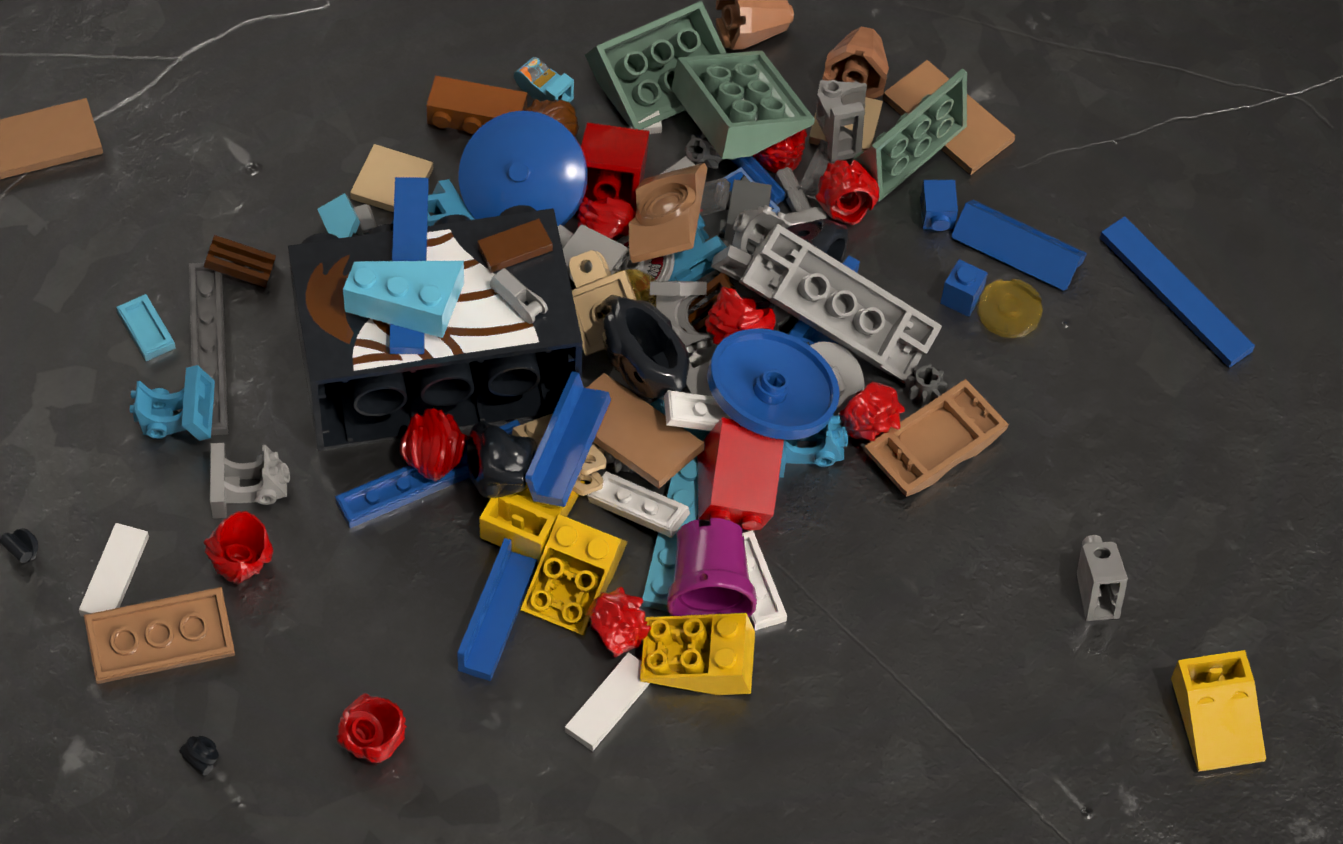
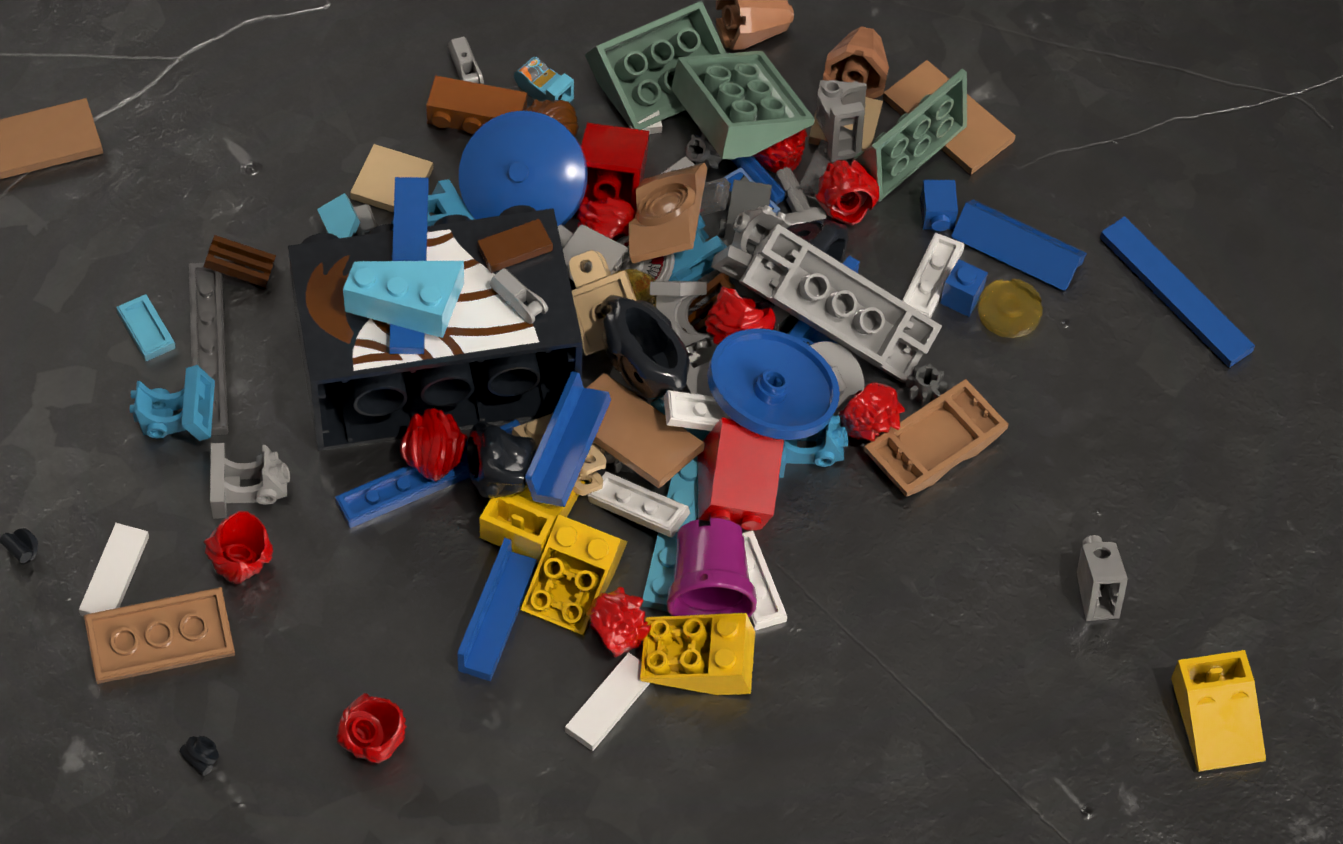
none -> light grey bar [447,36,484,84]
none -> white tile [902,233,965,318]

